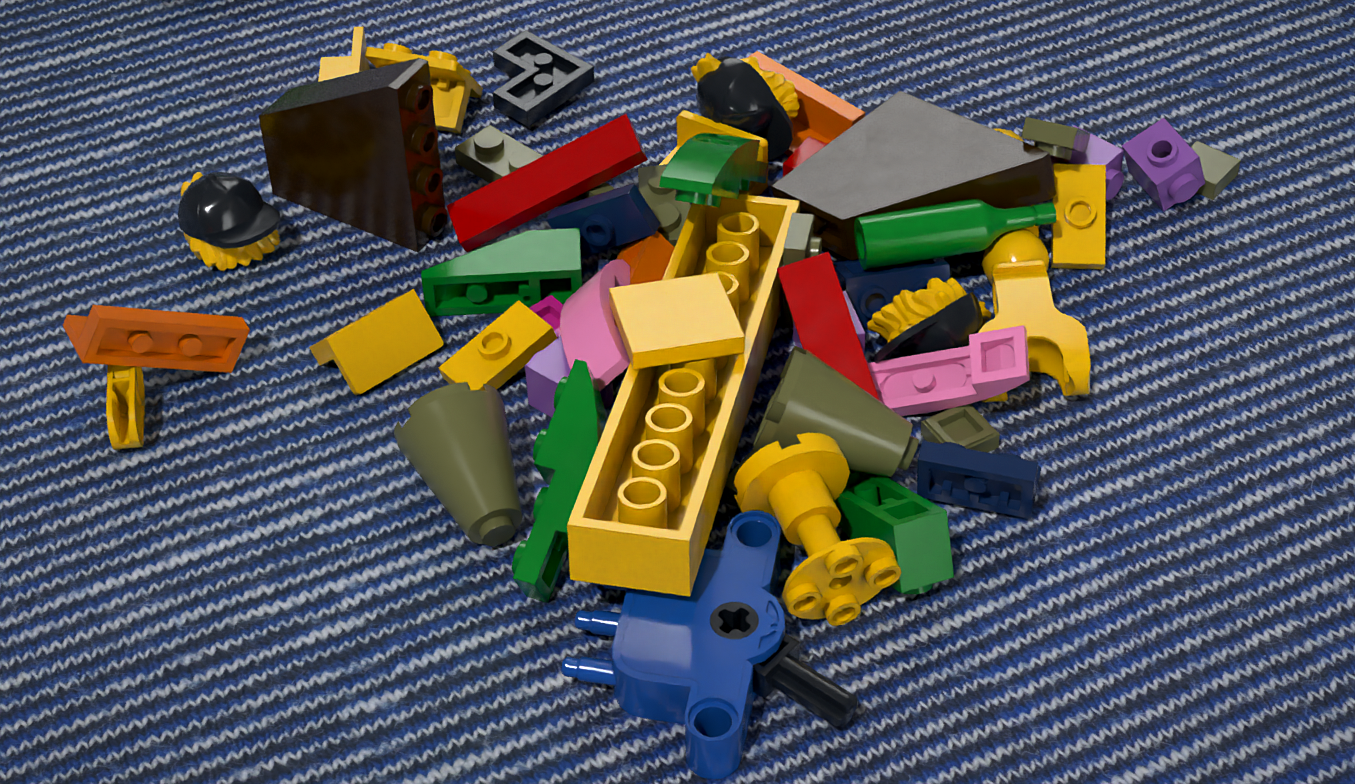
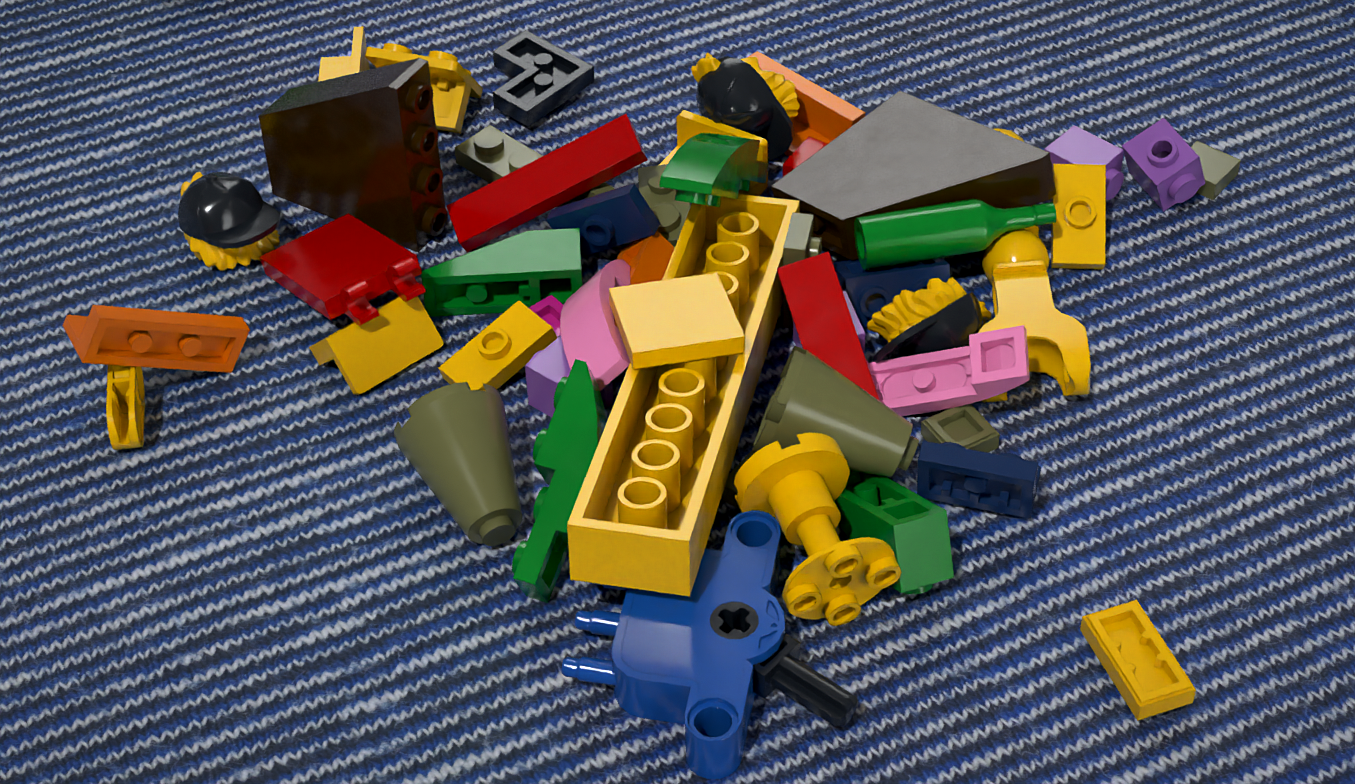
olive plate [1021,117,1091,160] -> none
none -> red tile [259,213,426,326]
none -> yellow plate [1080,600,1196,721]

